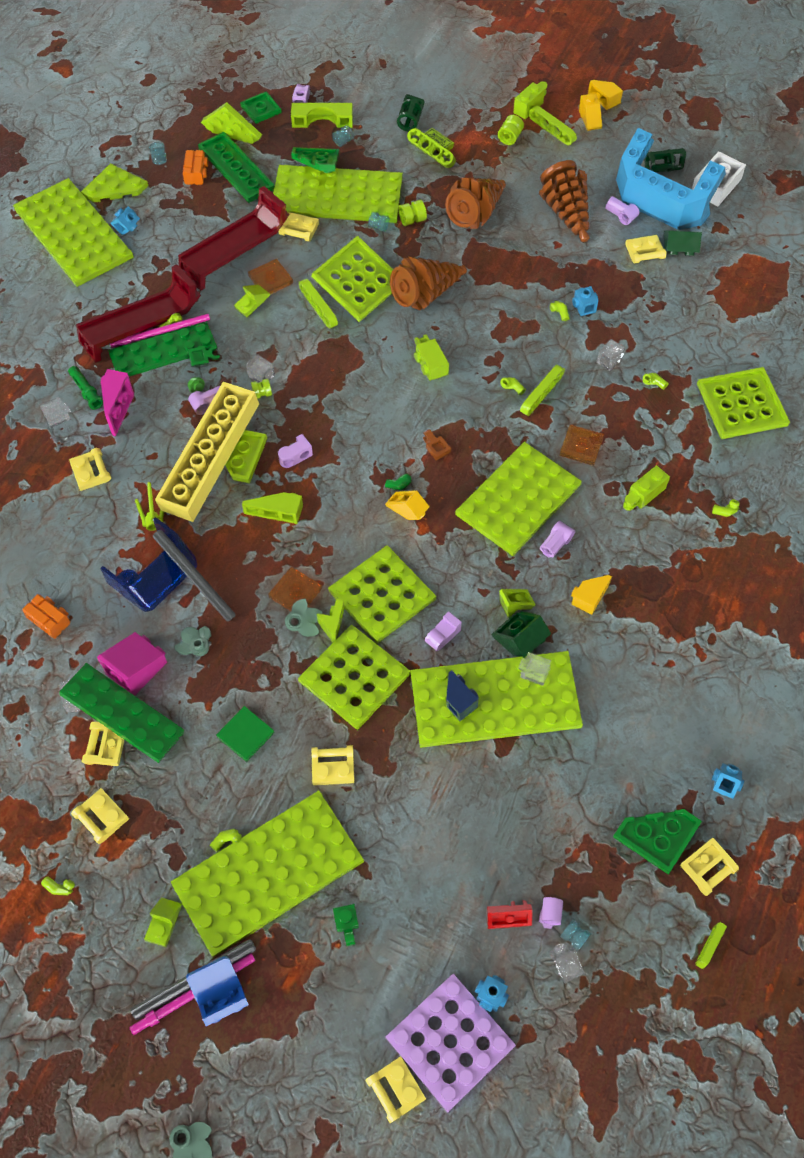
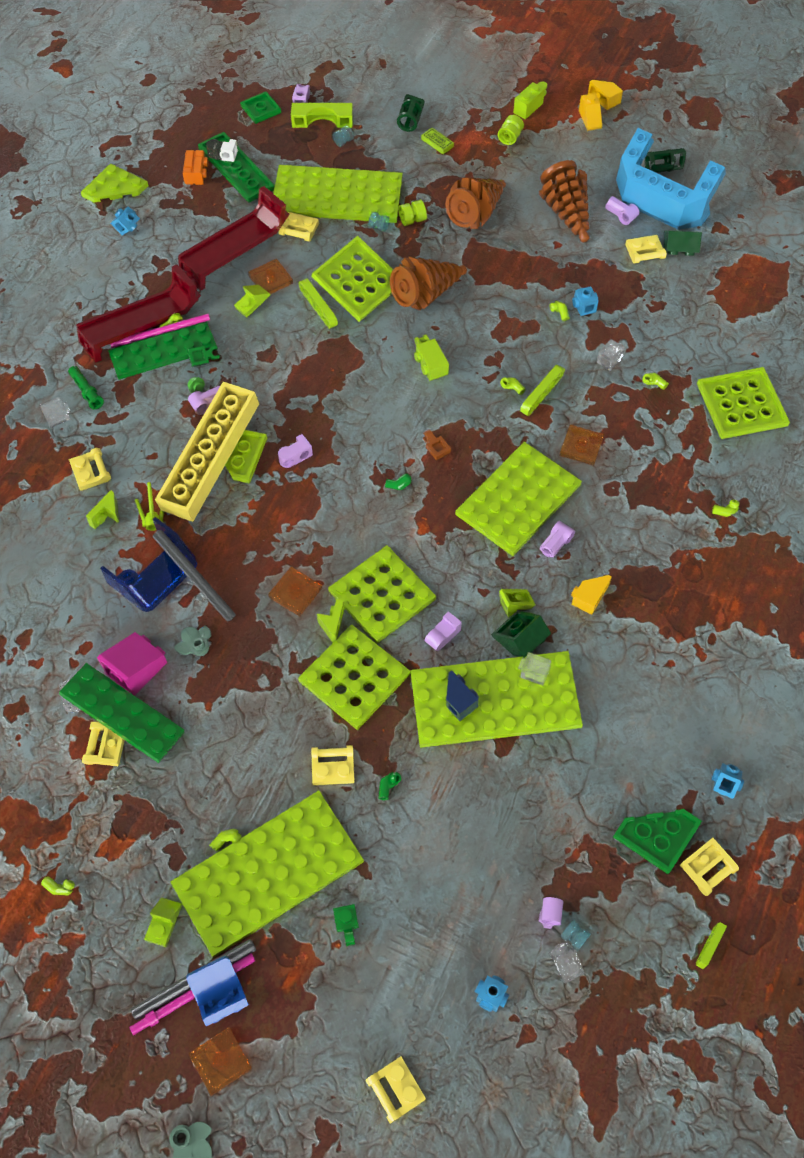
lime plate [13,178,134,287] -> none
orange brick [22,594,70,639] -> none
light yellow plate [71,788,129,844] -> none
dark pink slope [100,369,134,436] -> none
clear light blue wheel [149,142,167,165] -> none
lime plate [201,102,262,144] -> none
green tile [216,706,274,762] -> none
lime slope [242,492,303,524] -> none
clear brick [246,355,275,382] -> none
lime wheel [251,379,272,399] -> none
sand green plate [285,599,322,637] -> none
green plate [291,147,339,173] -> none
yellow slope [385,490,429,520] -> none
lavender piece [385,974,516,1113] -> none
lime beam [407,128,456,168] -> none
red plate [487,900,532,929] -> none
lime beam [529,106,577,145] -> none
lime brick [623,465,670,511] -> none
white brick [692,151,746,206] -> none
none -> lime slope [86,490,119,529]
none -> clear orange plate [188,1027,252,1096]
none -> leg [206,139,238,162]
none -> green arm [378,772,402,800]

